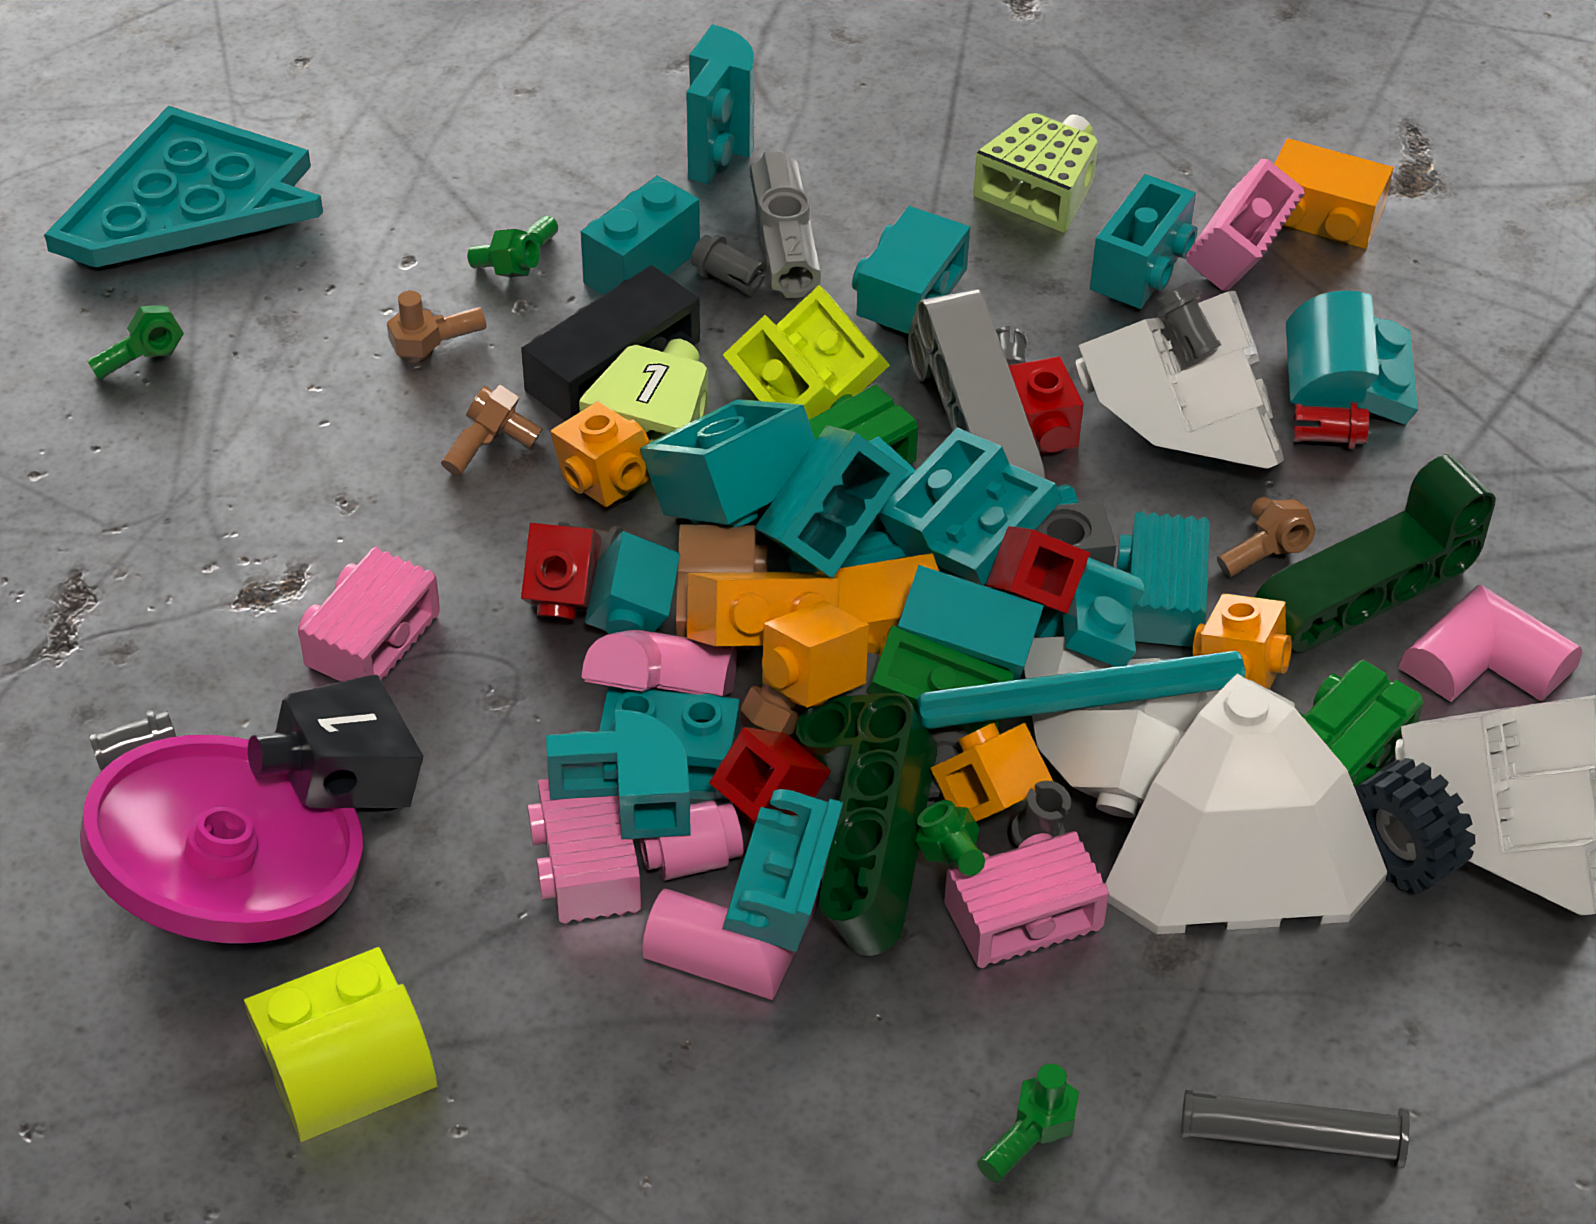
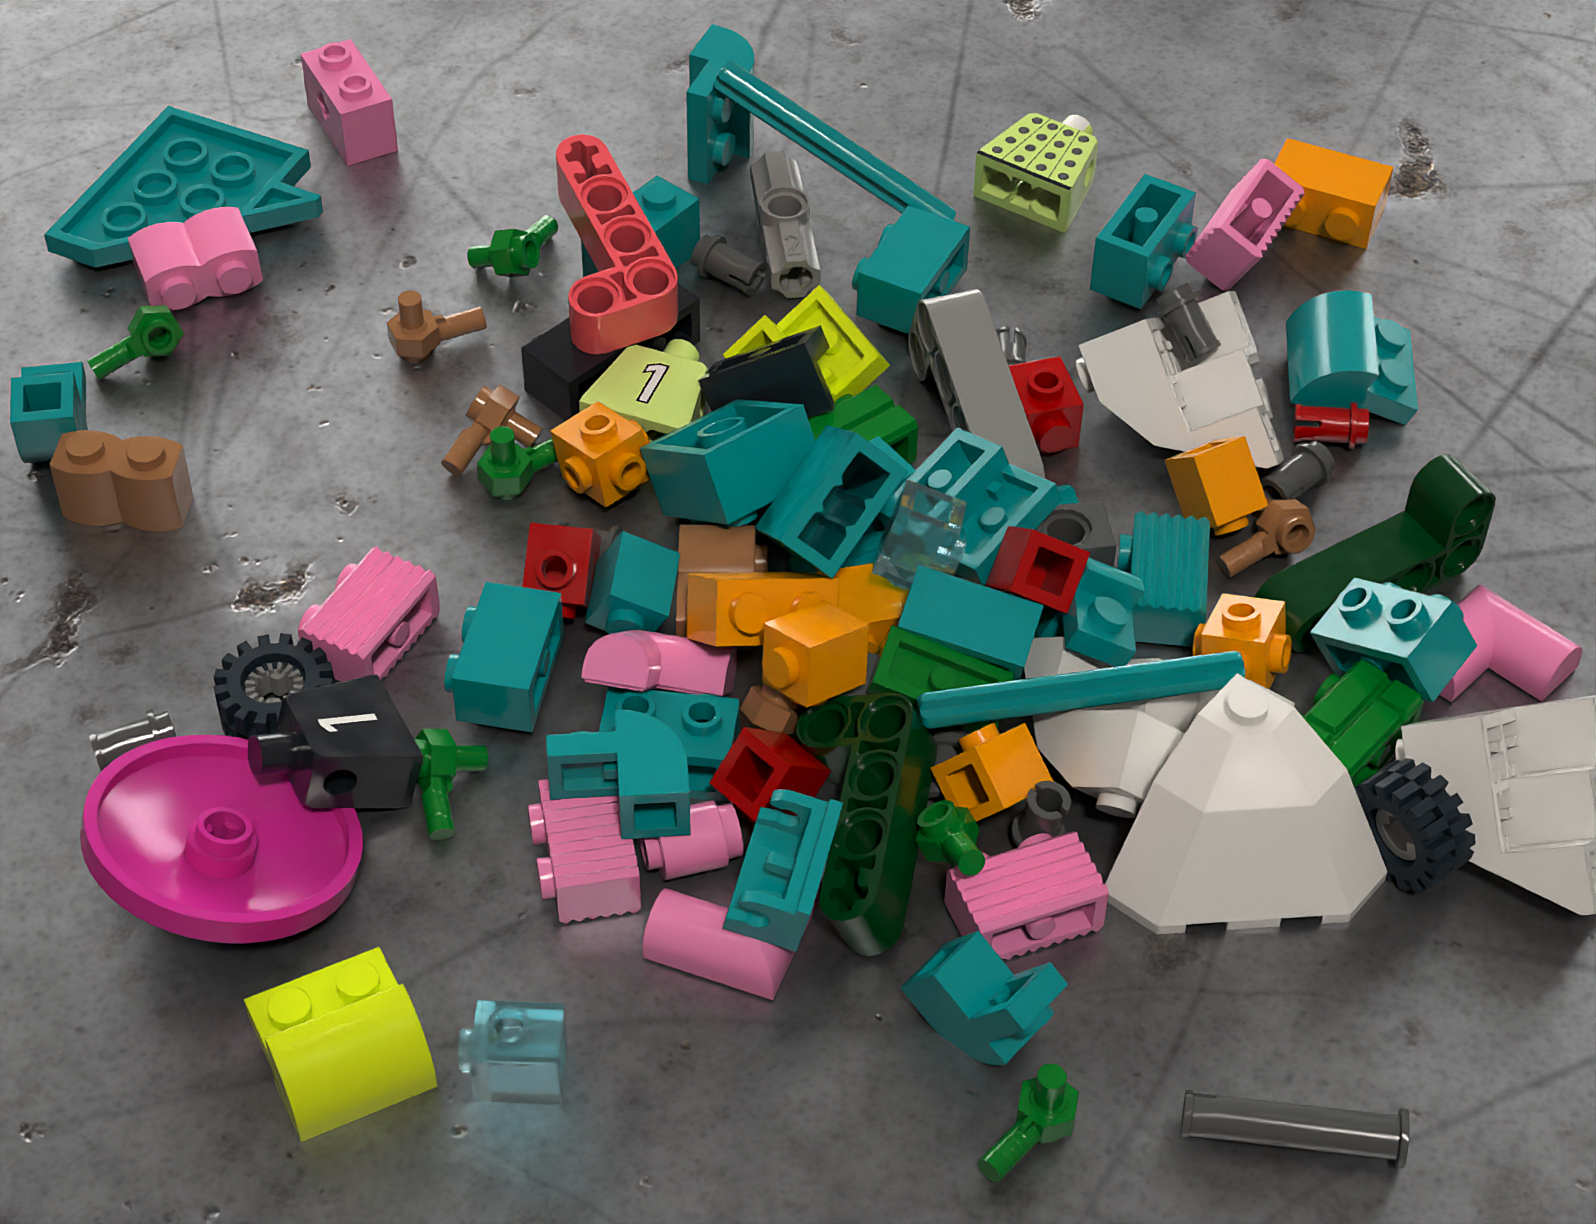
none -> teal brick [10,362,88,463]
none -> medium nougat brick [49,430,194,532]
none -> bright pink brick [128,207,263,311]
none -> black bush [213,633,335,740]
none -> bright pink brick [300,39,398,166]
none -> green piece [414,729,488,840]
none -> teal brick [444,582,564,732]
none -> clear light blue brick [458,1000,568,1105]
none -> green piece [477,426,558,500]
none -> coral beam [556,134,678,355]
none -> black panel [698,325,836,418]
none -> teal axle [713,61,956,220]
none -> clear light blue brick [872,479,967,590]
none -> teal brick [900,931,1068,1065]
none -> light orange brick [1164,436,1268,535]
none -> dark grey pin [1260,441,1335,500]
none -> teal brick [1310,578,1478,702]

